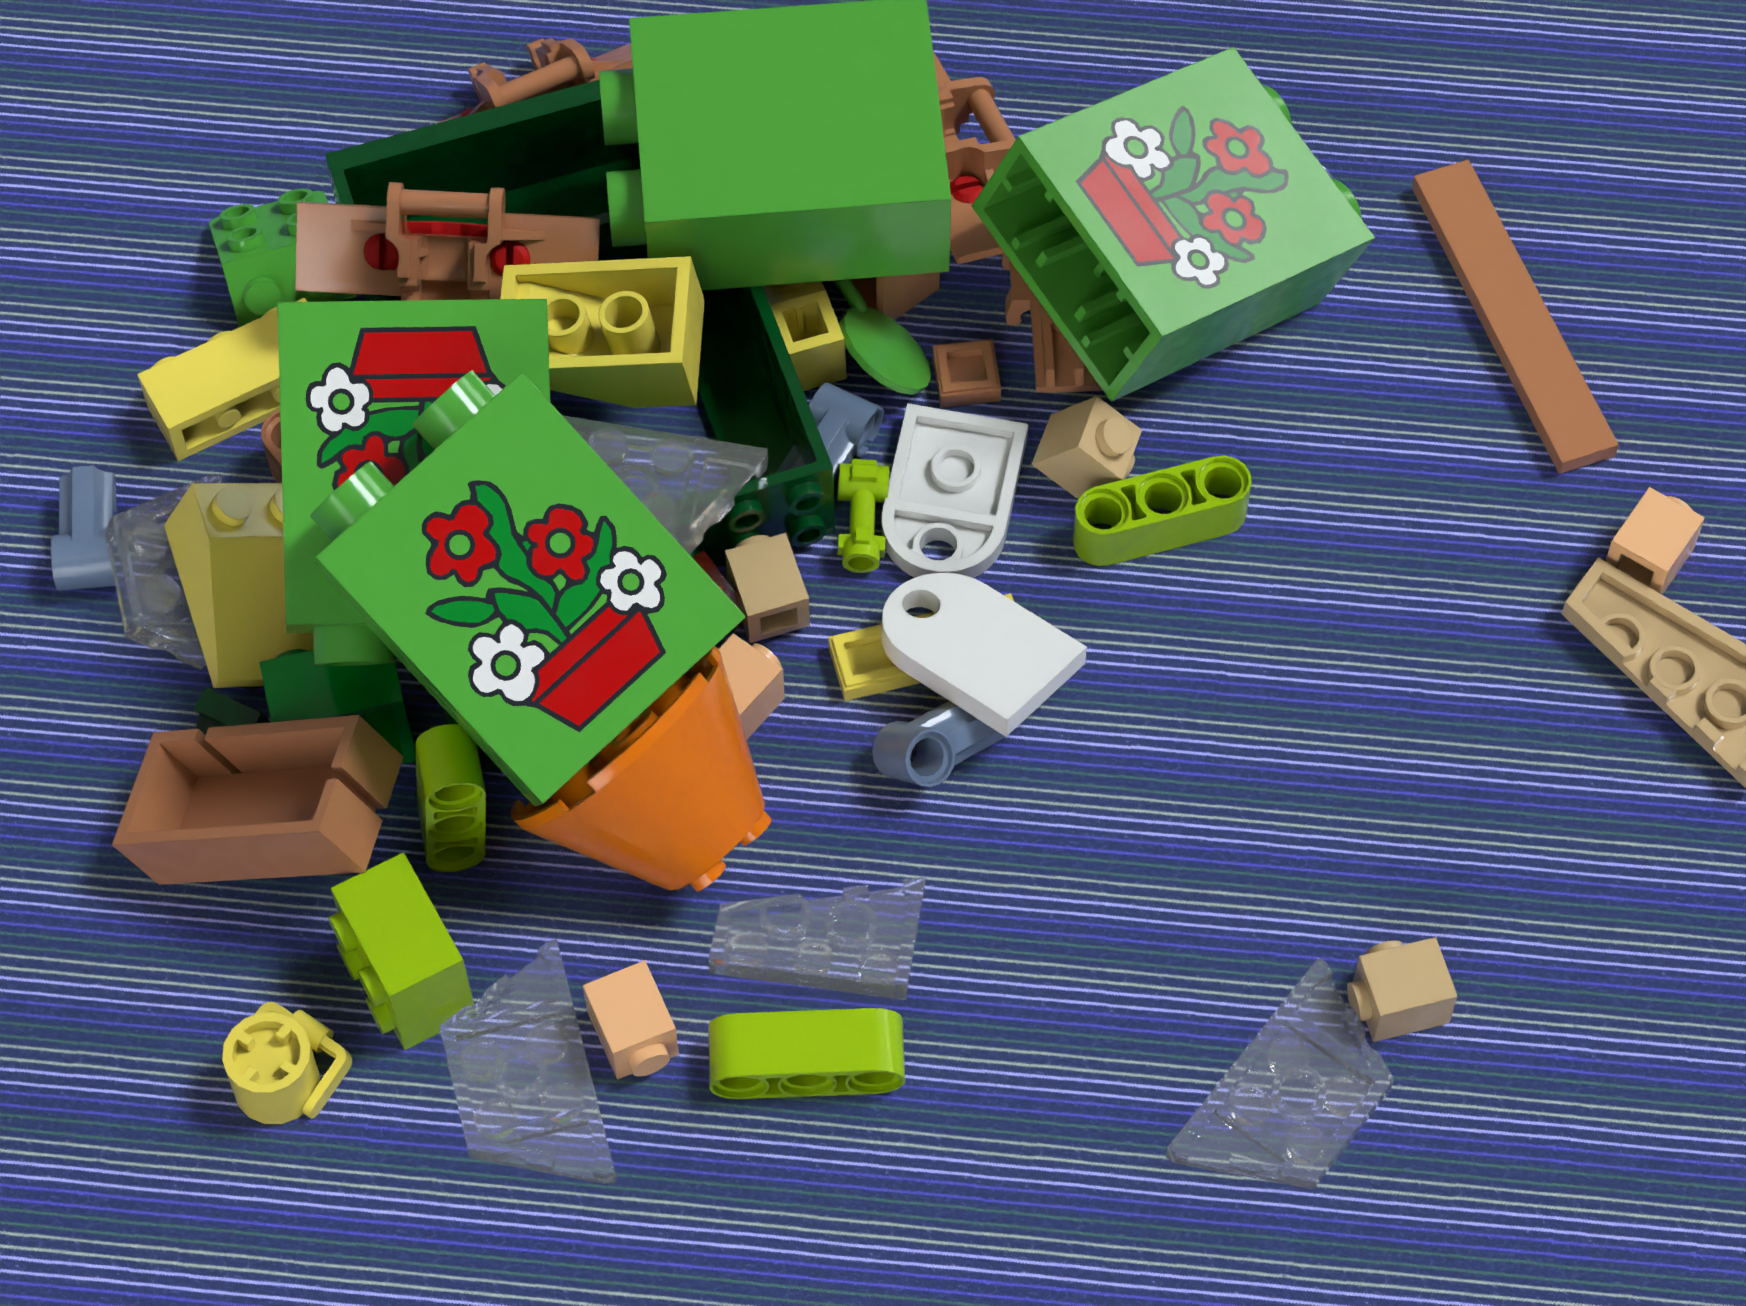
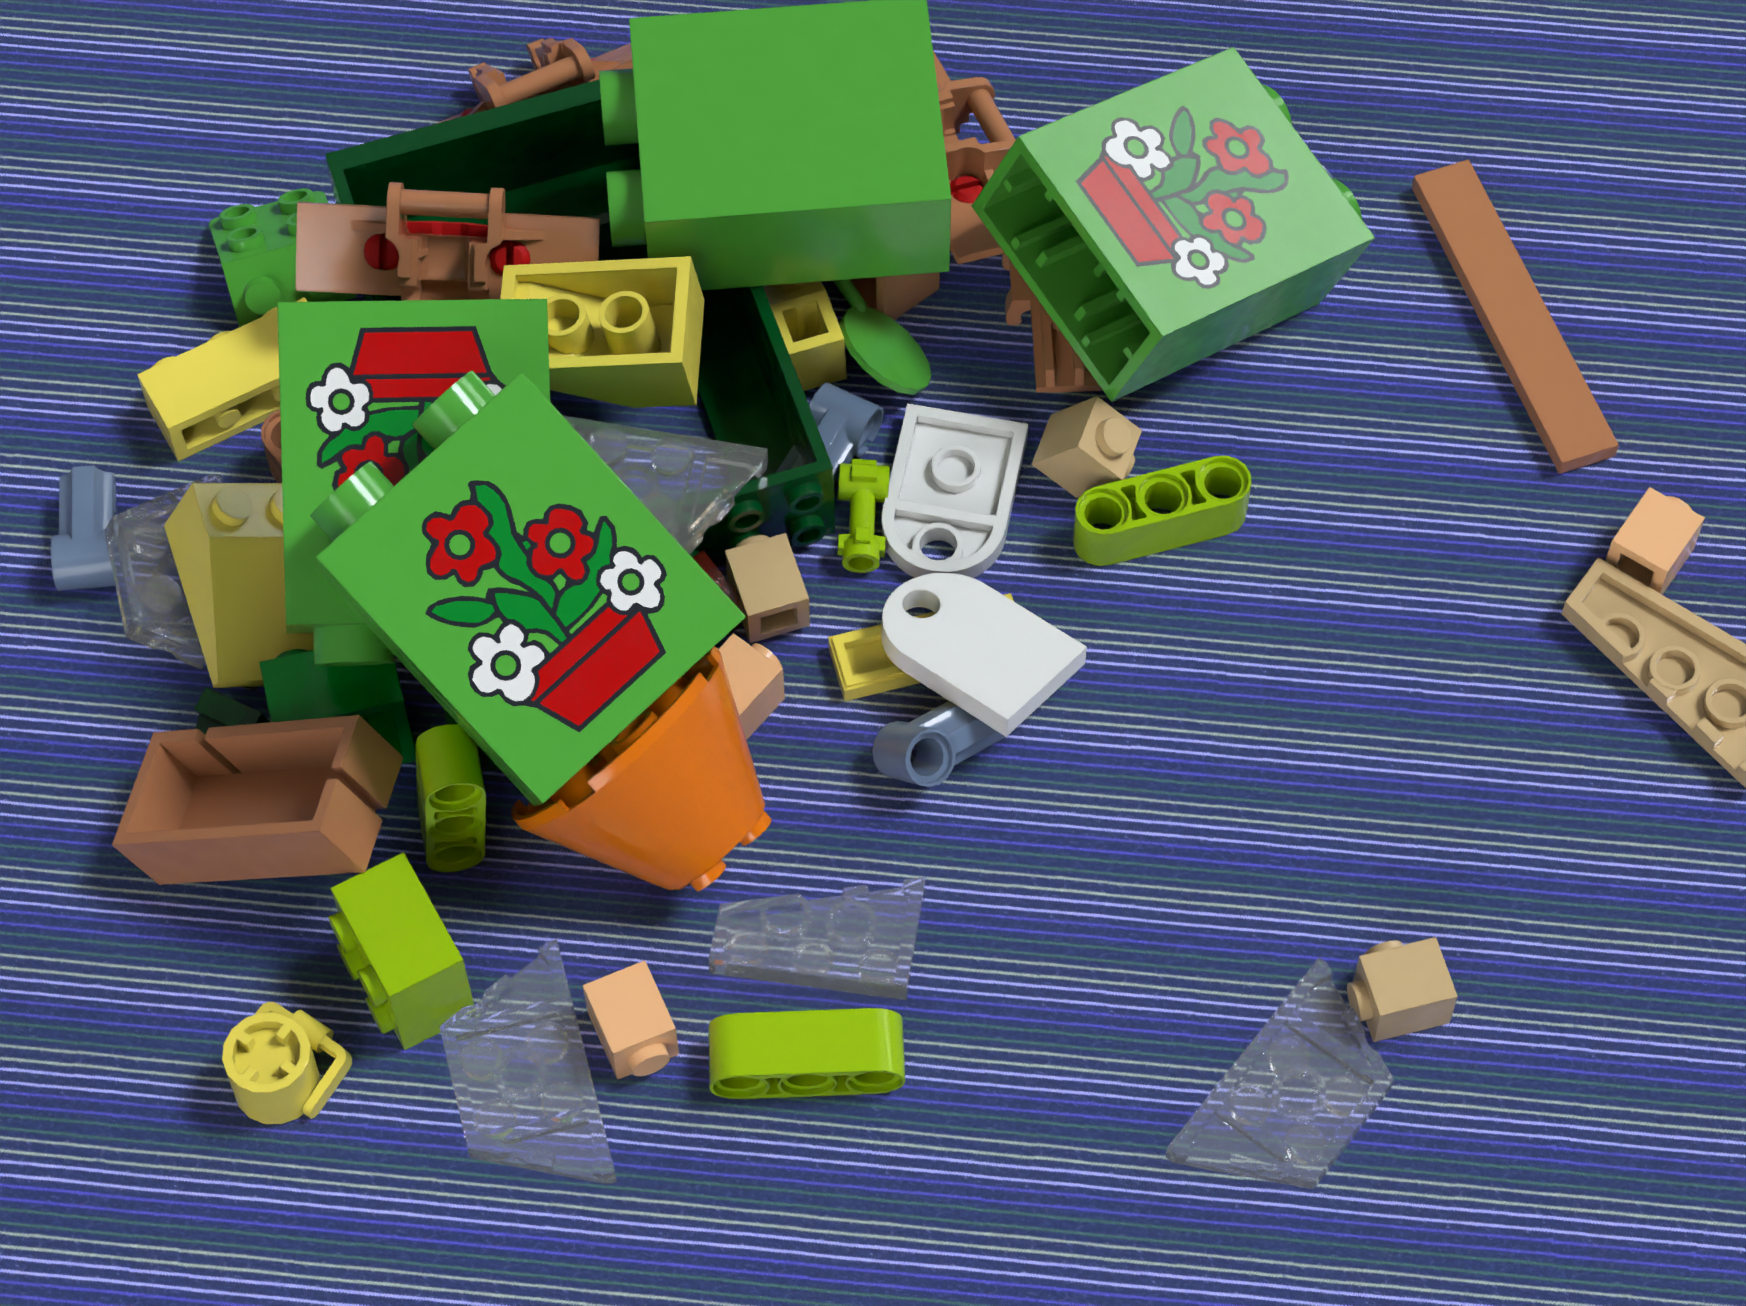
nougat tile [932,339,1001,408] -> none

